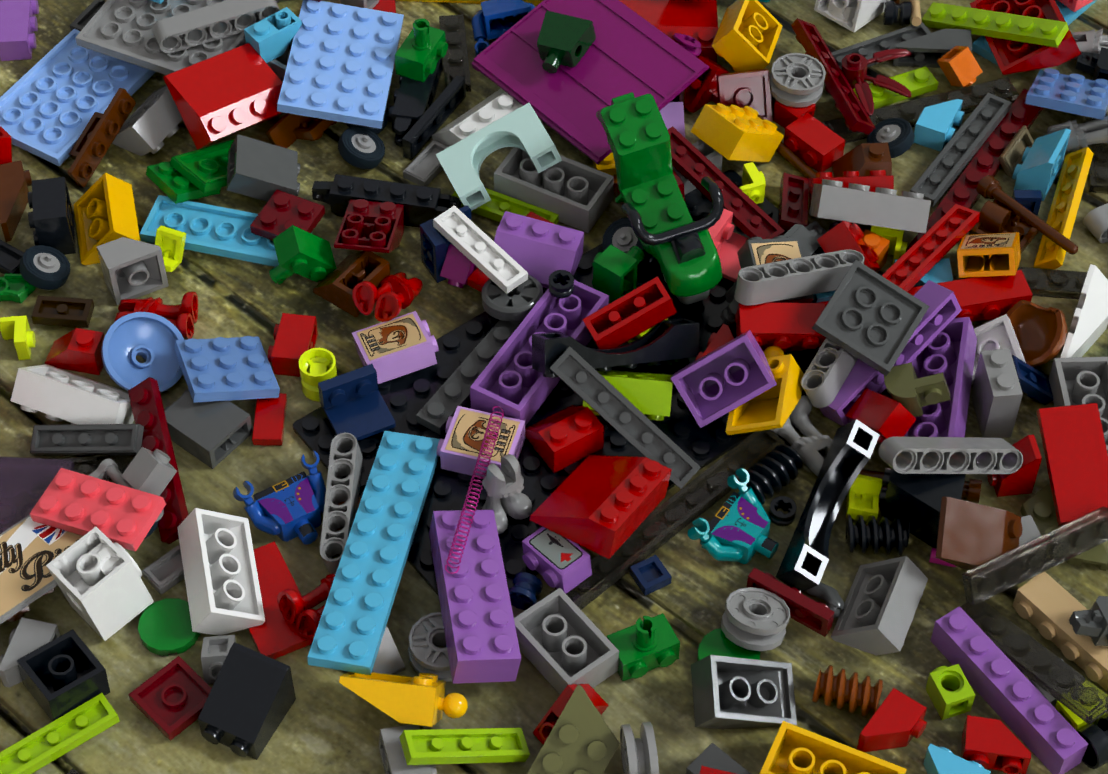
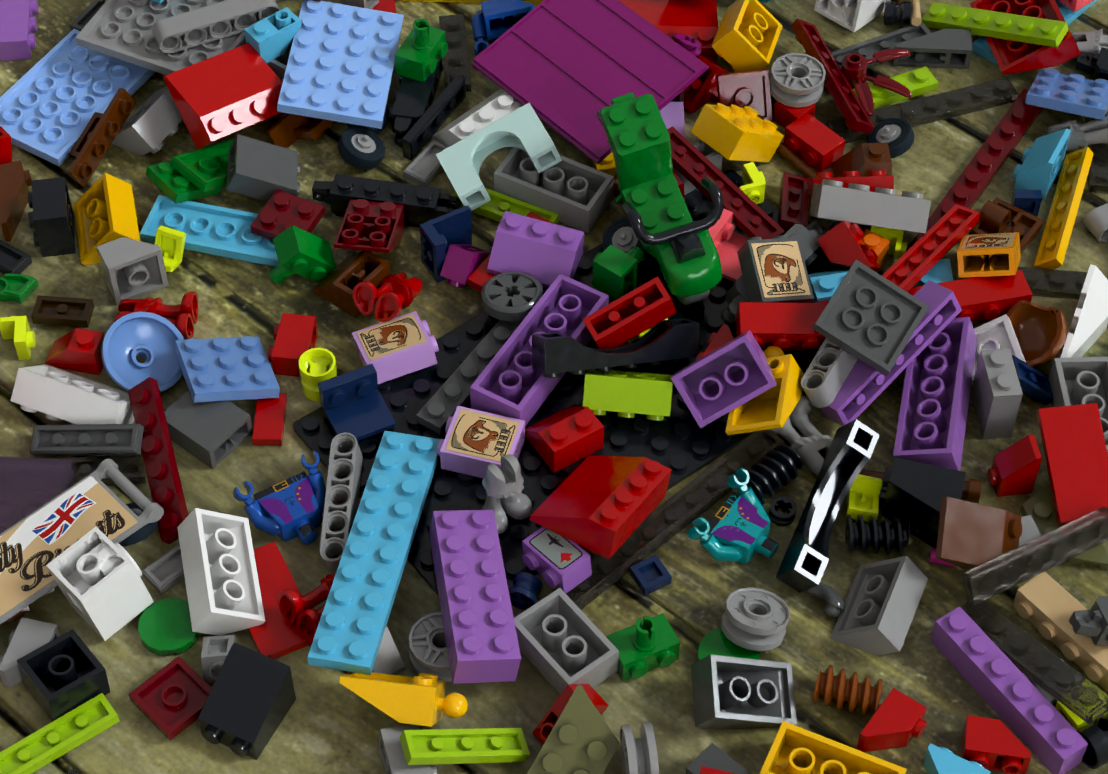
black wheel [20,245,70,290] -> none
coral plate [30,468,166,552] -> none
light grey brick [121,447,177,496] -> none
white plate [433,205,528,294] -> none
dark pink piece [445,406,504,574] -> none
dark green torso [537,11,596,73] -> none
black bush [549,270,574,298] -> none
dark grey plate [549,347,701,489] -> none
light grey beam [734,249,864,306] -> none
dark red plate [746,567,835,637] -> none
red brick [845,388,916,445] -> none
light grey beam [879,436,1023,474] -> none
olive brick [884,362,951,417] -> none
dark grey plate [910,93,1011,207] -> none
medium azure slope [914,99,965,152] -> none
lime brick [925,664,975,720] -> none
orange brick [937,46,983,88] -> none
reddish brown piece [976,175,1078,255] -> none
dark tan tile [998,125,1034,178] -> none

